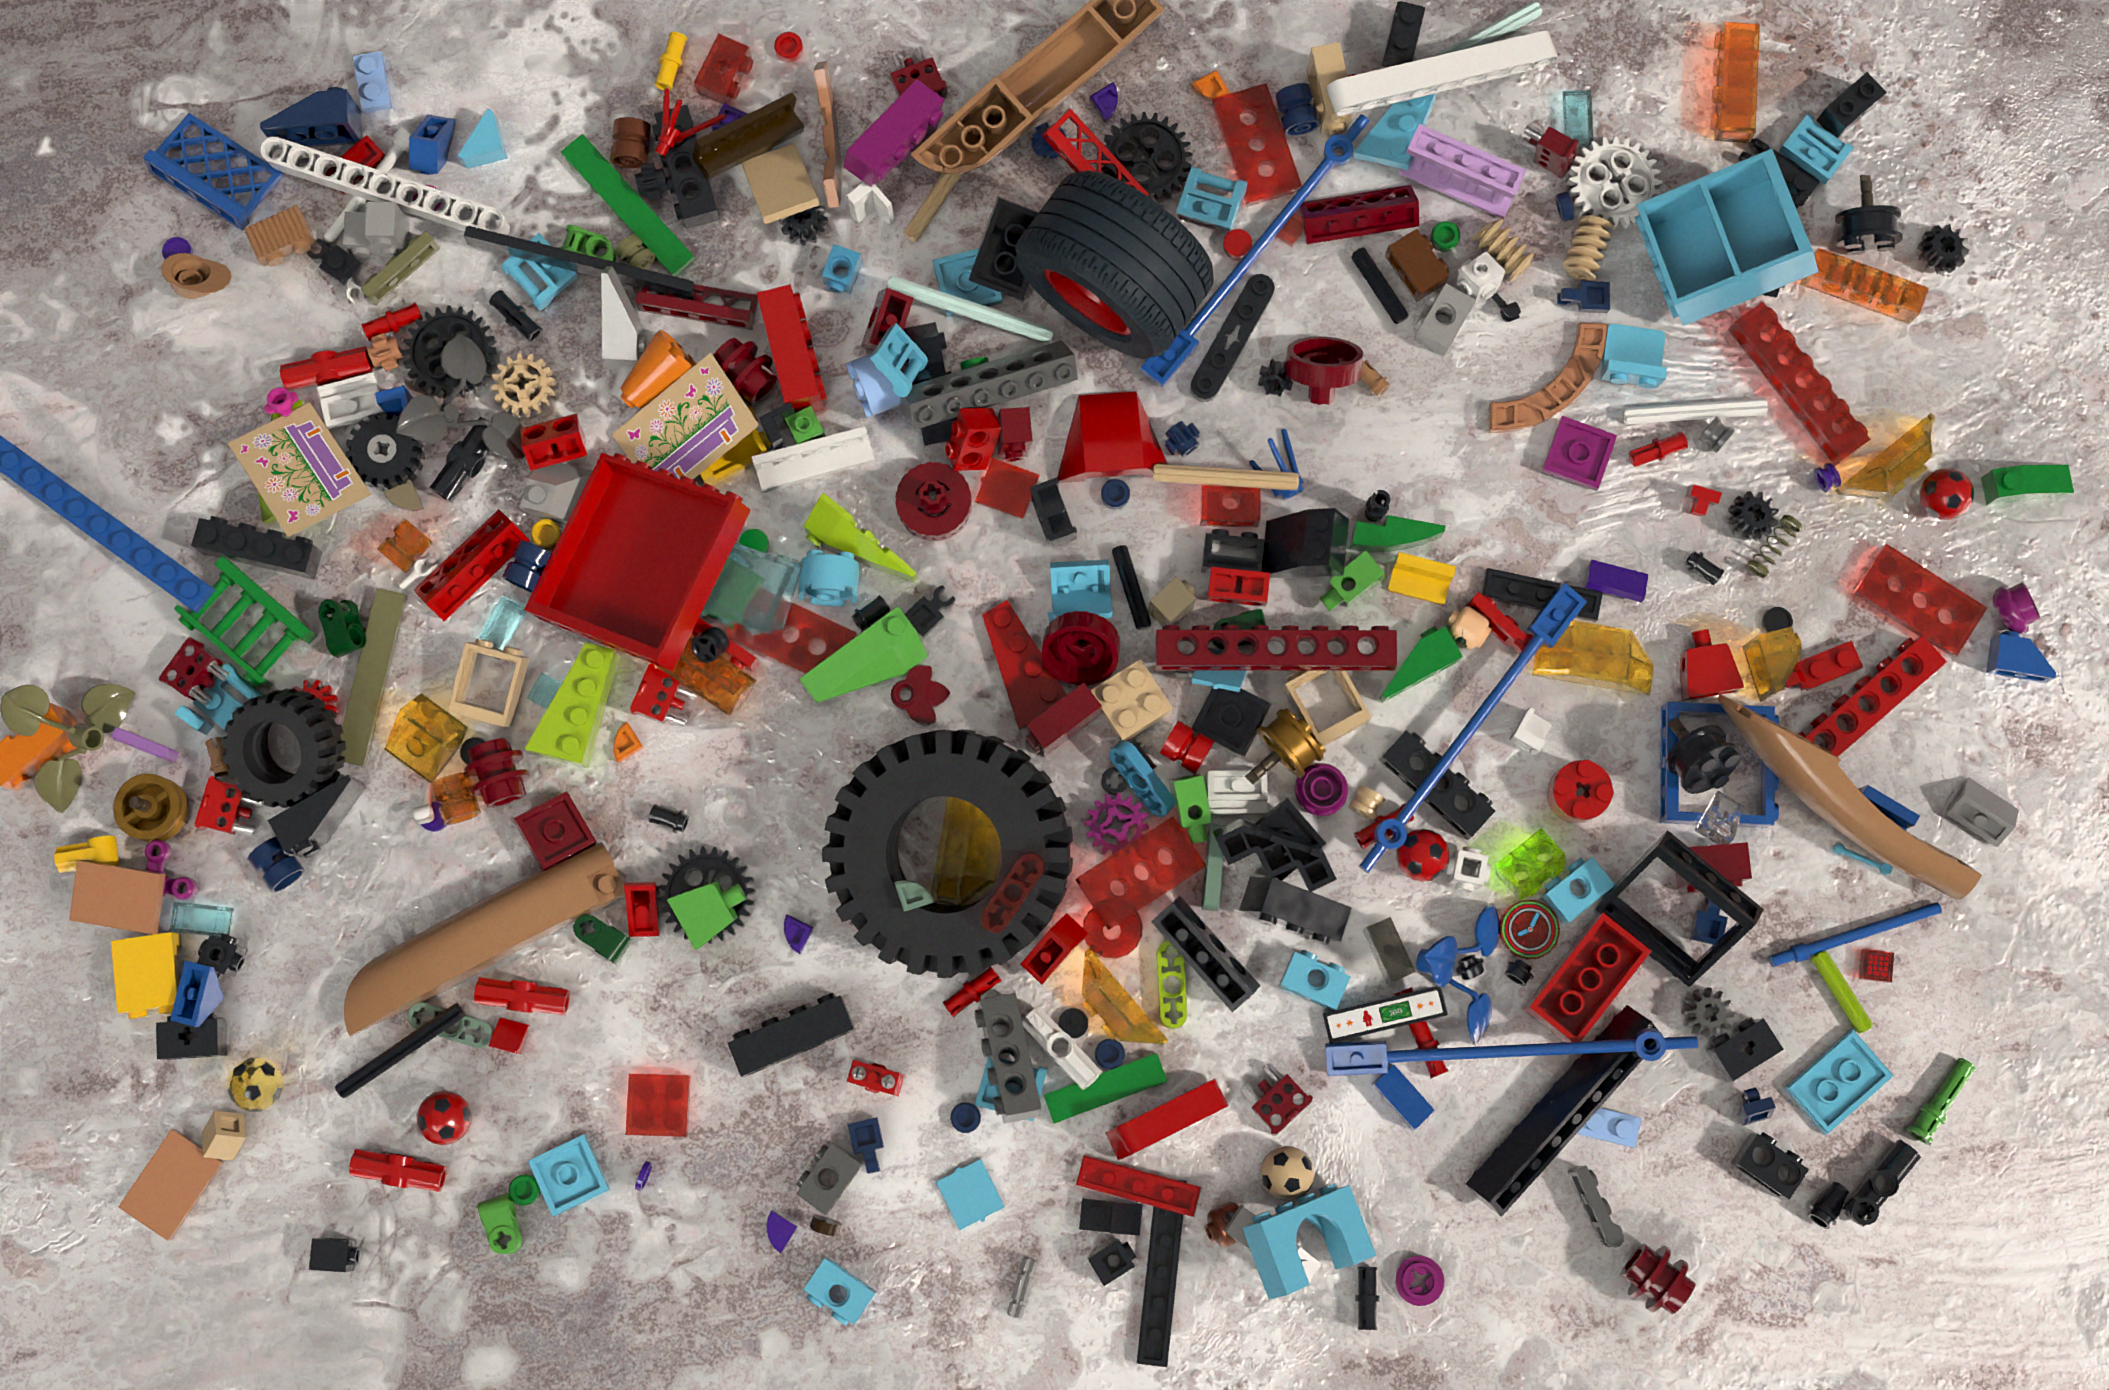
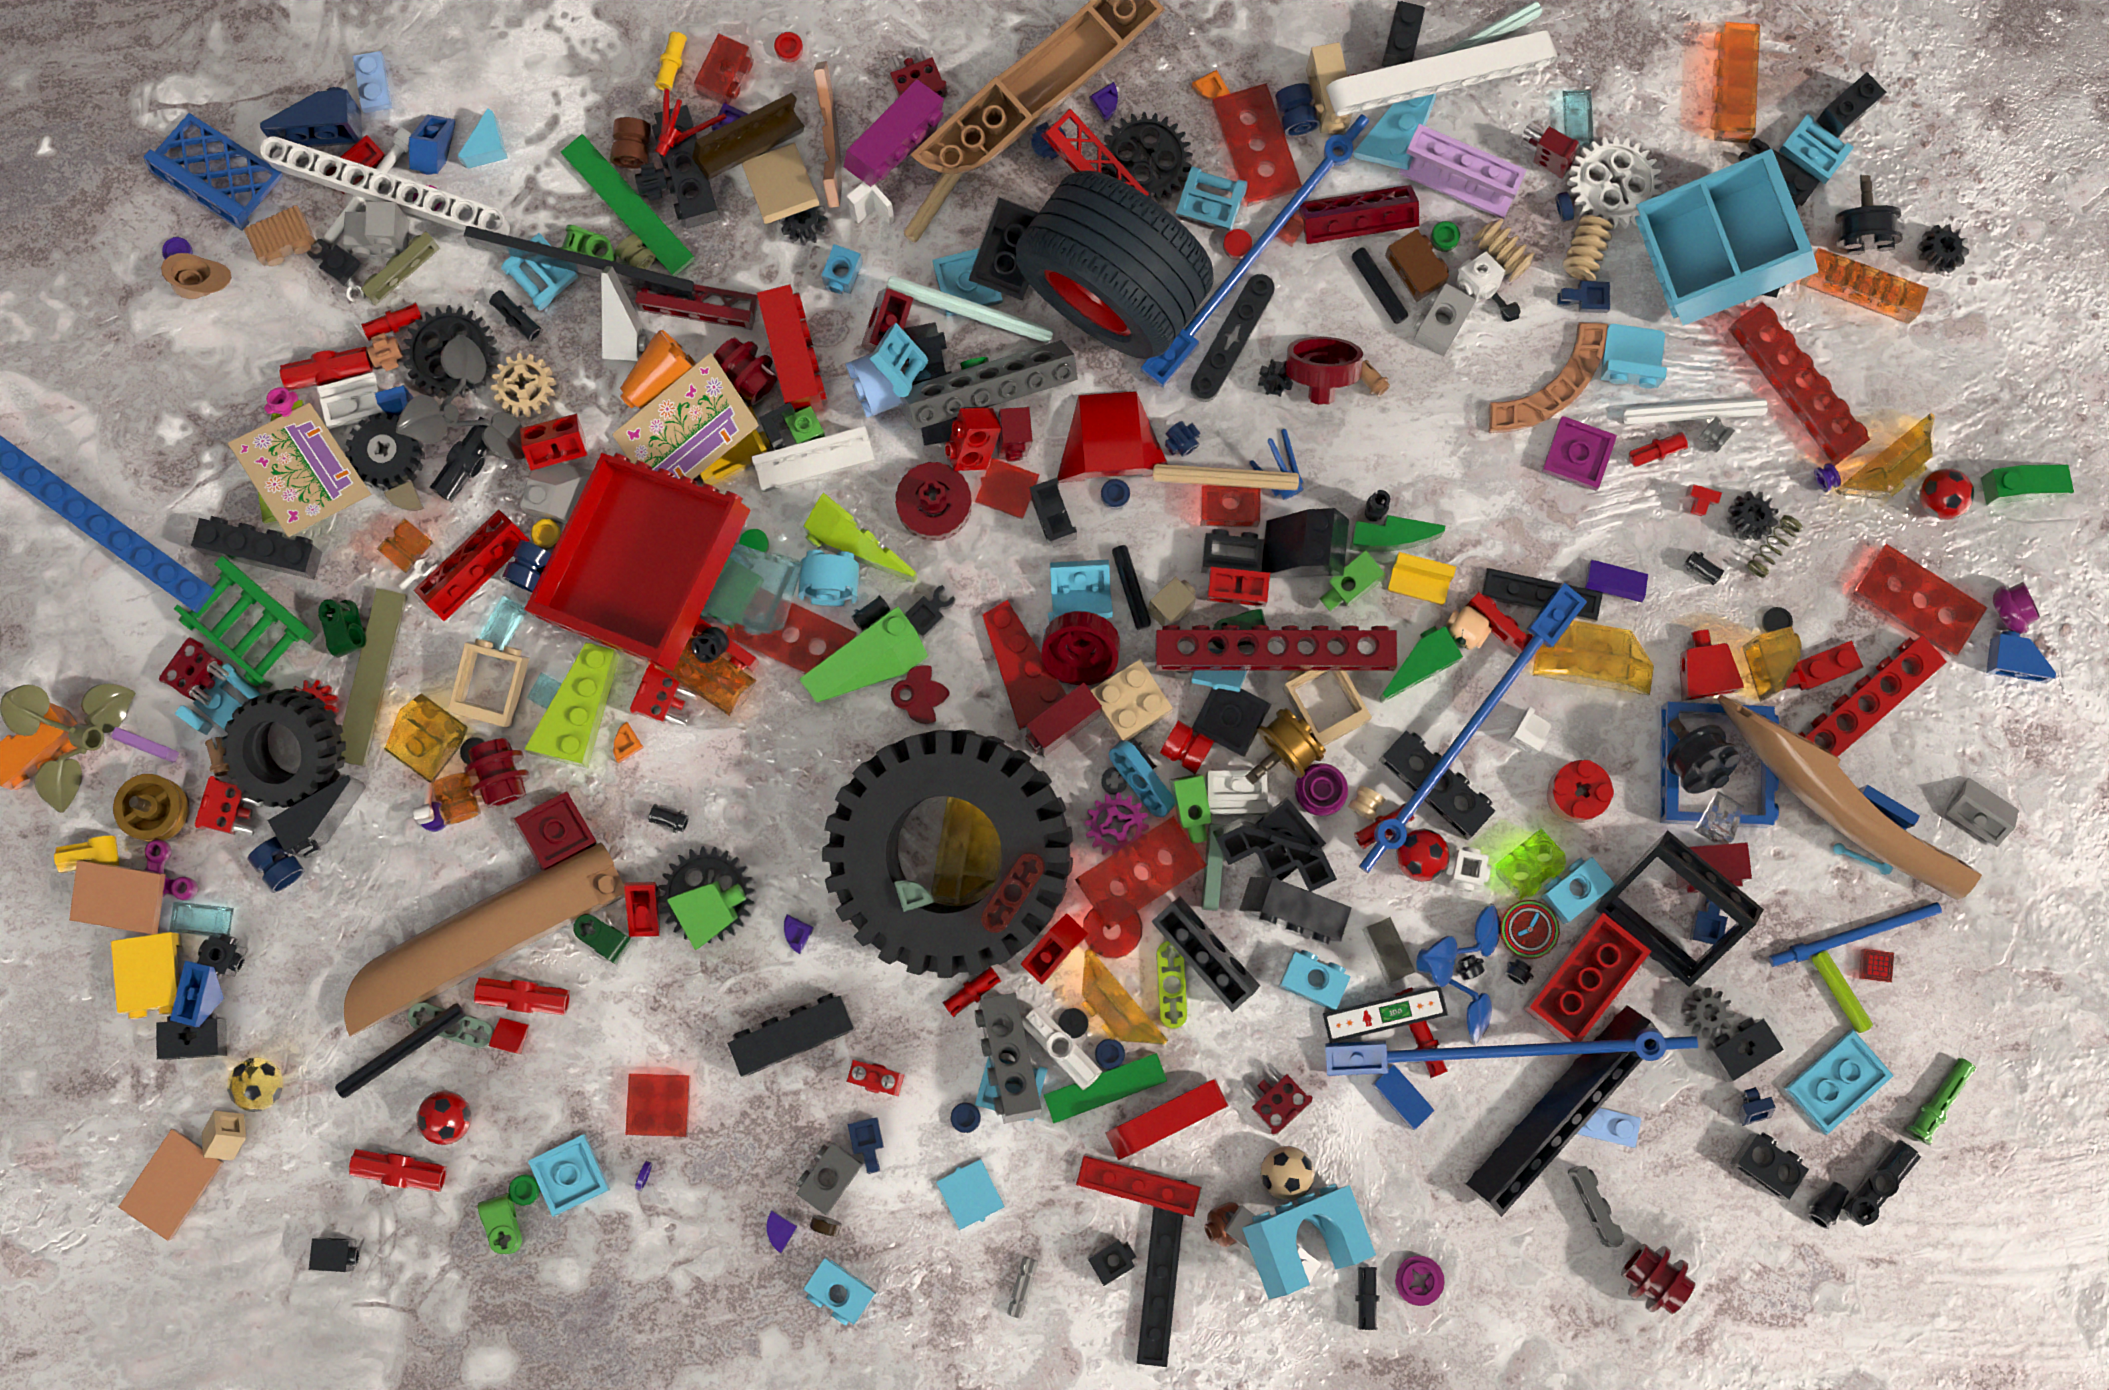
black slope [1079,1198,1143,1235] -> none

